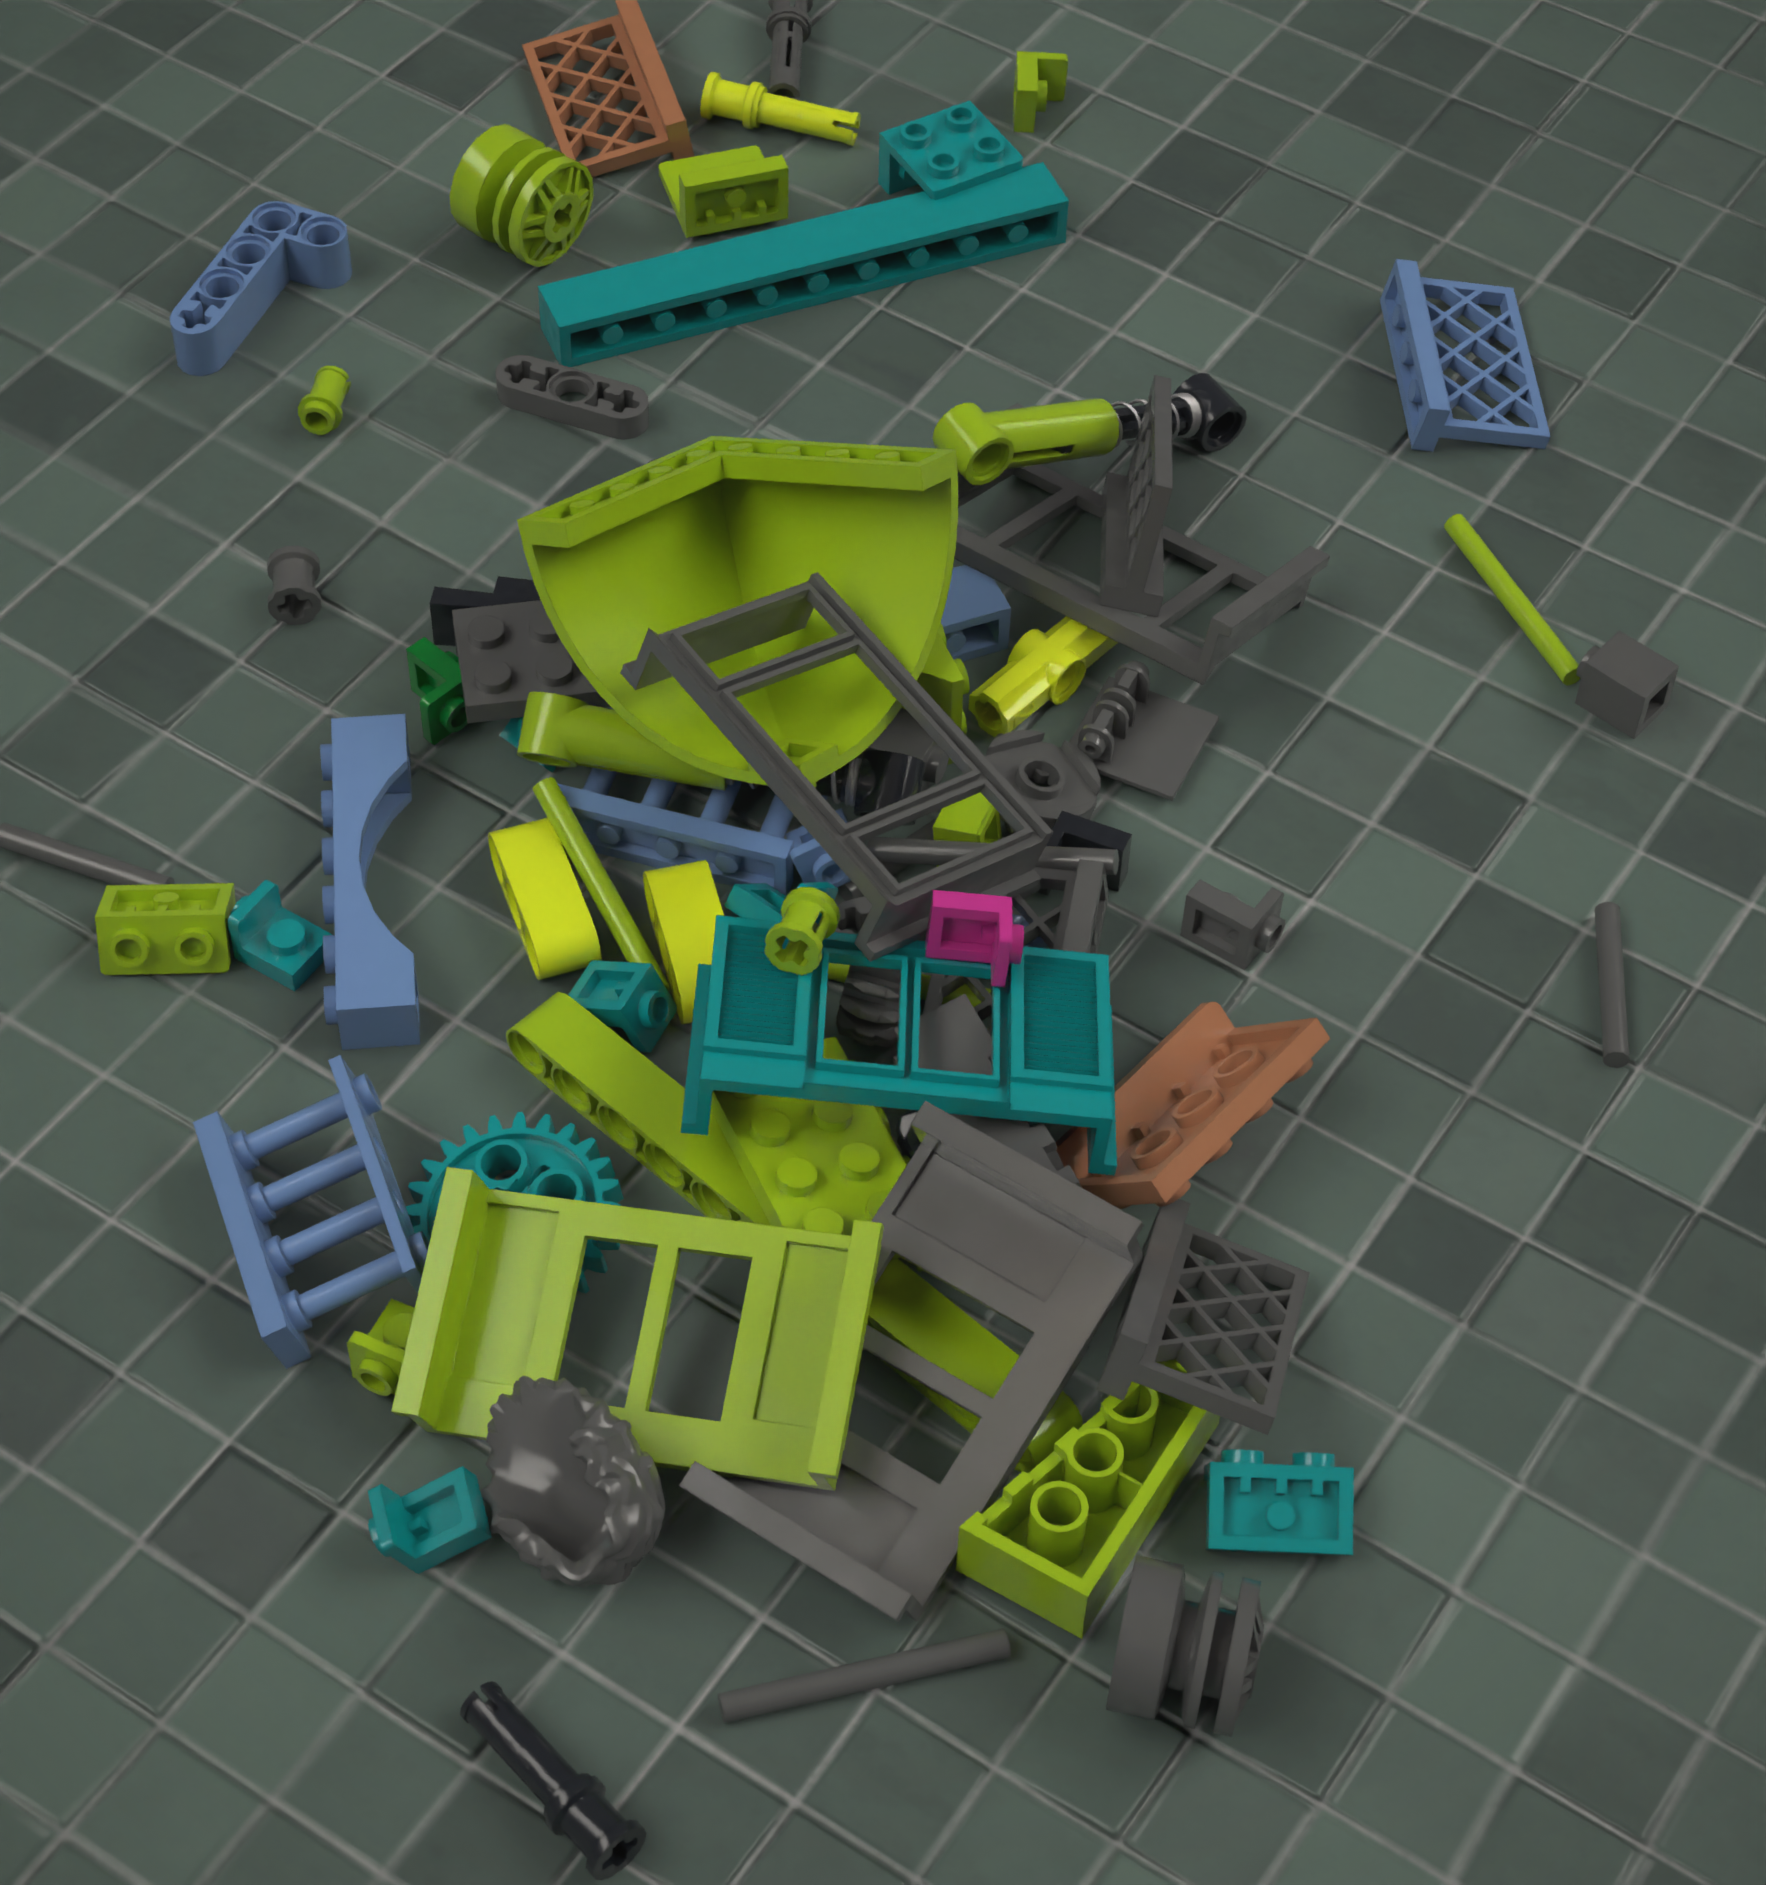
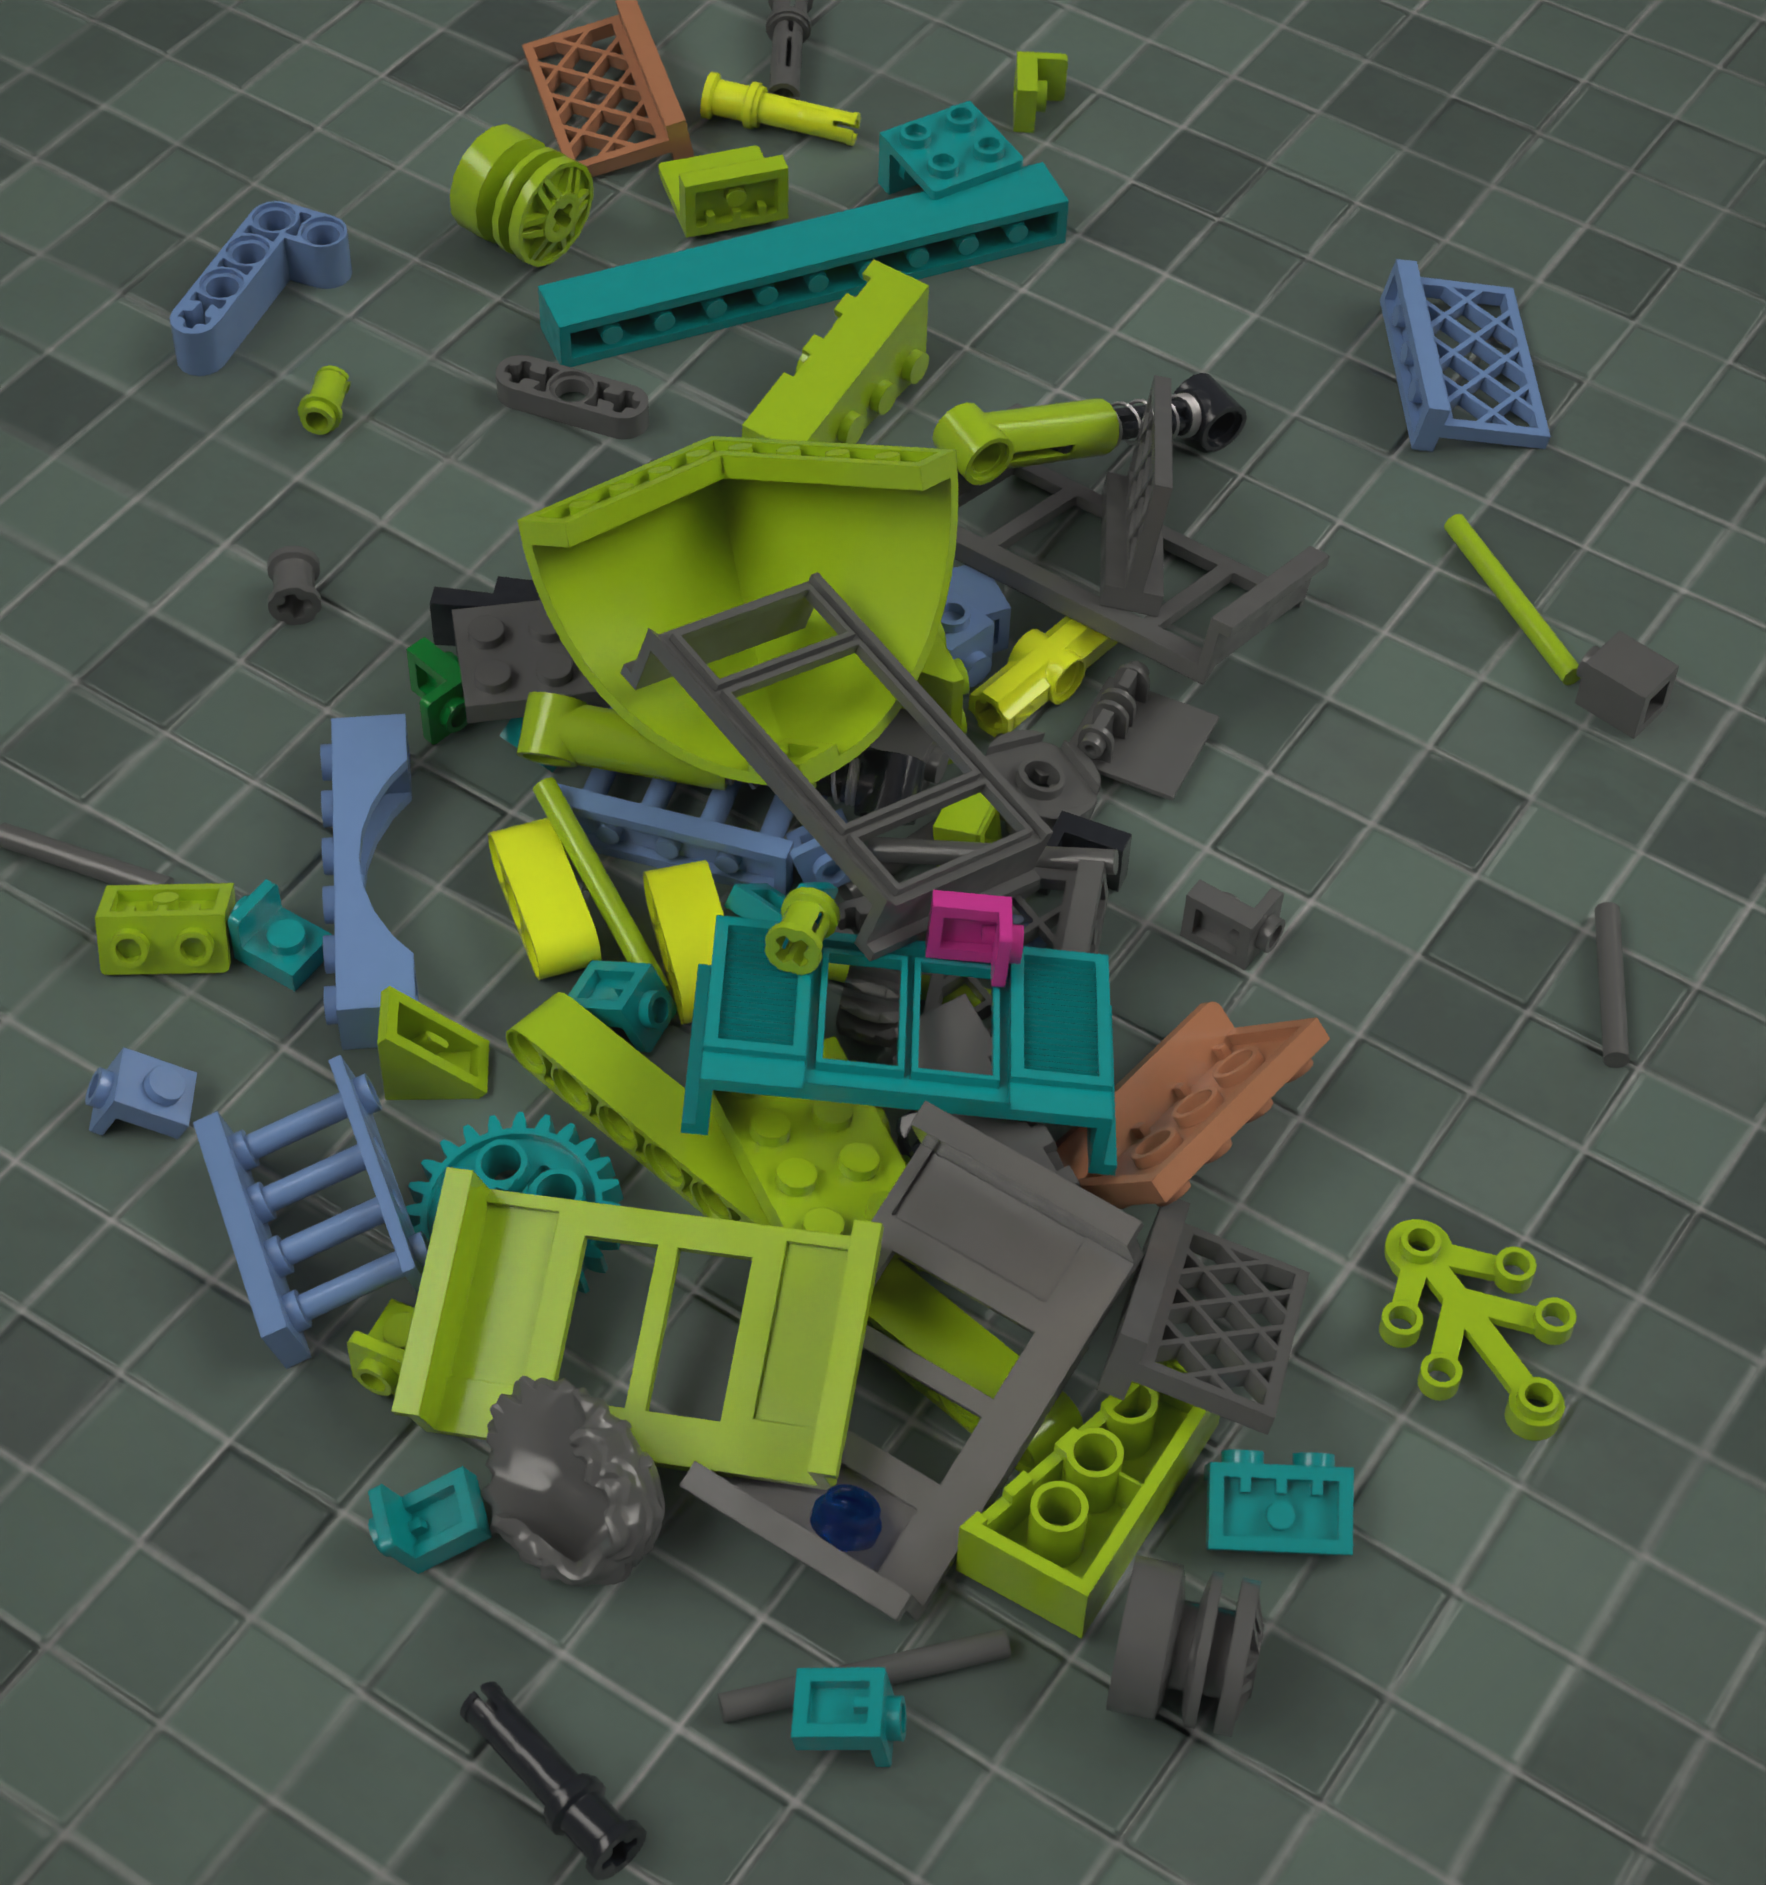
none -> medium blue bracket [85,1047,197,1139]
none -> lime slope [377,986,490,1100]
none -> lime wedge [742,259,929,444]
none -> teal bracket [791,1667,907,1767]
none -> clear blue plate [809,1484,882,1551]
none -> medium blue bracket [941,591,995,687]
none -> lime plant [1379,1219,1577,1441]

